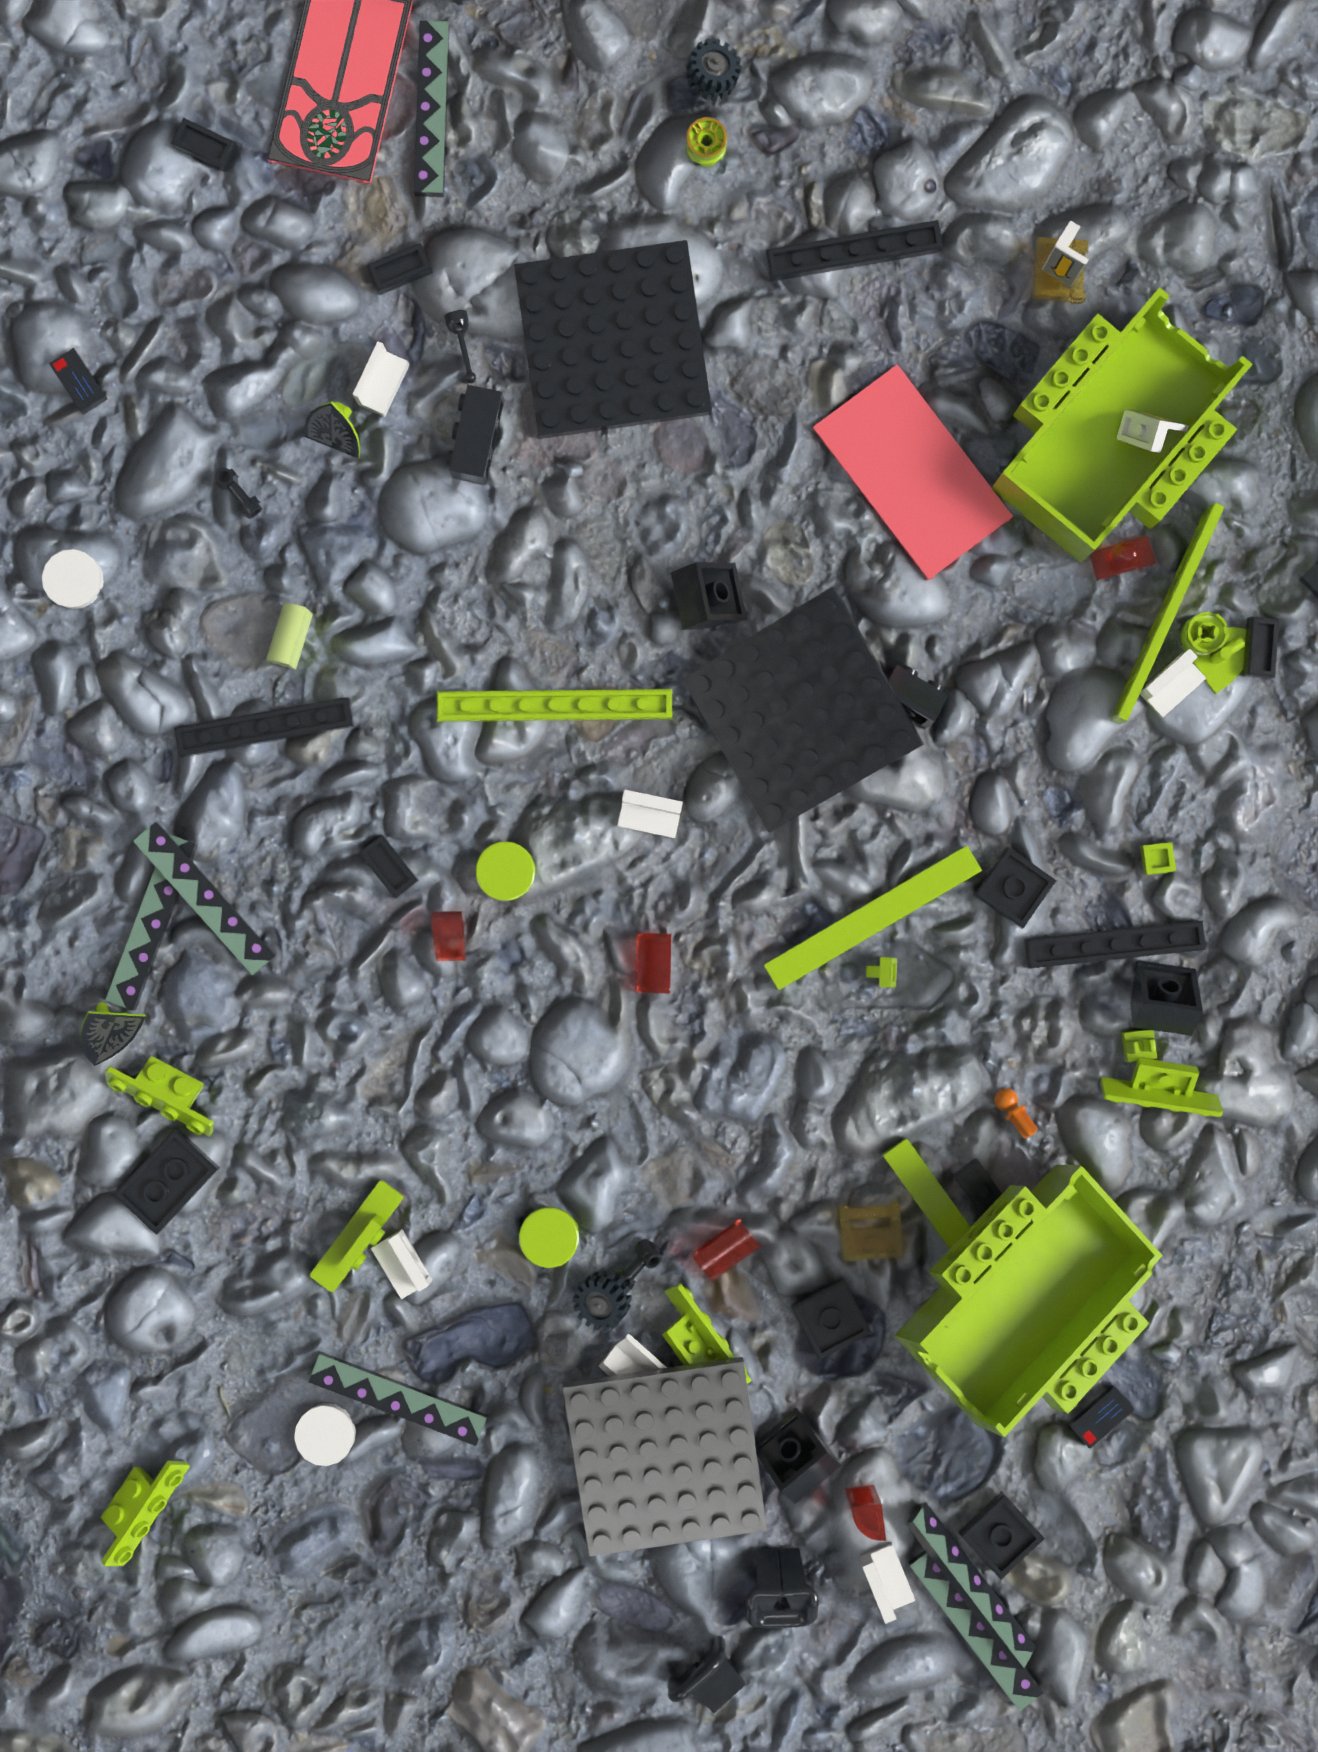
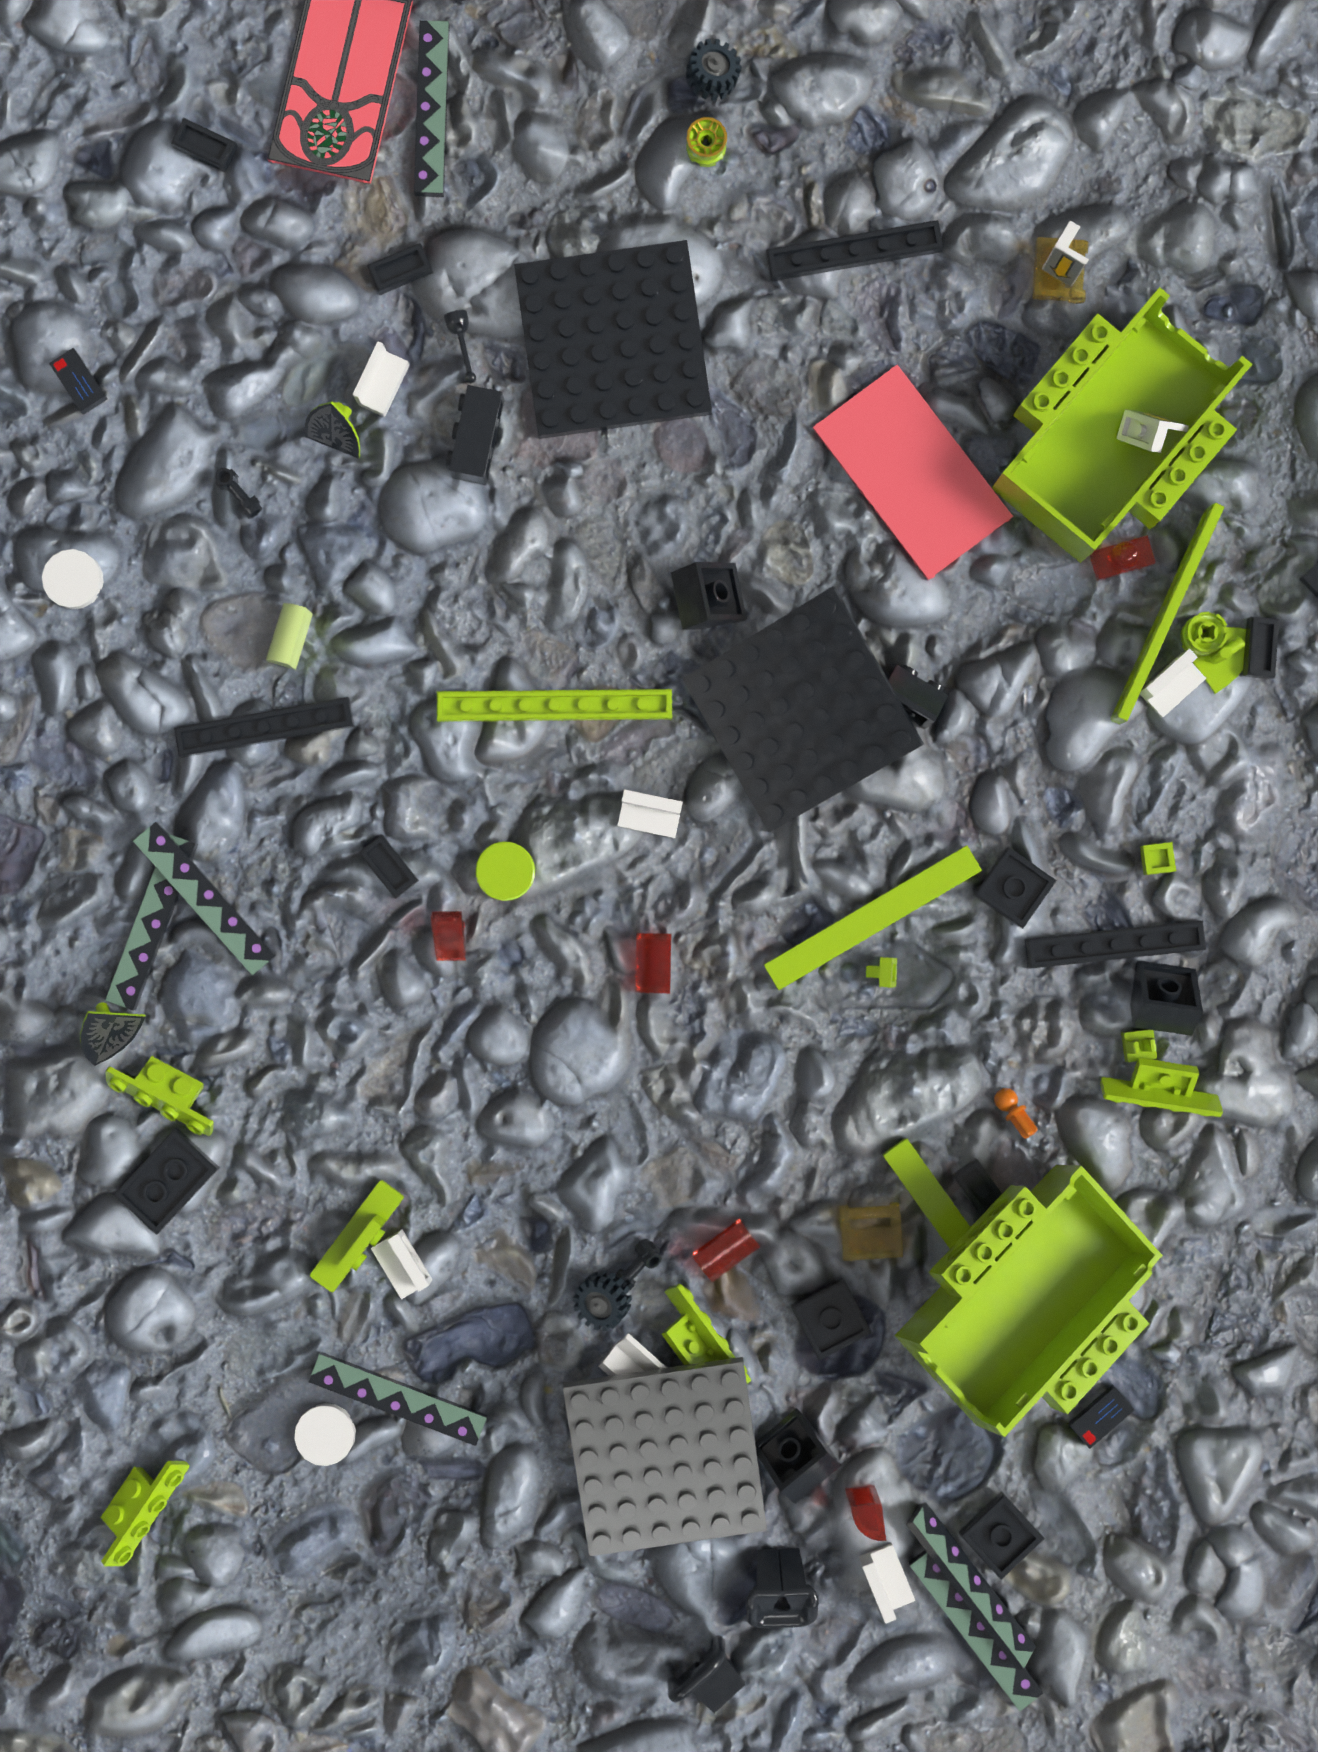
lime tile [519,1206,579,1268] -> none

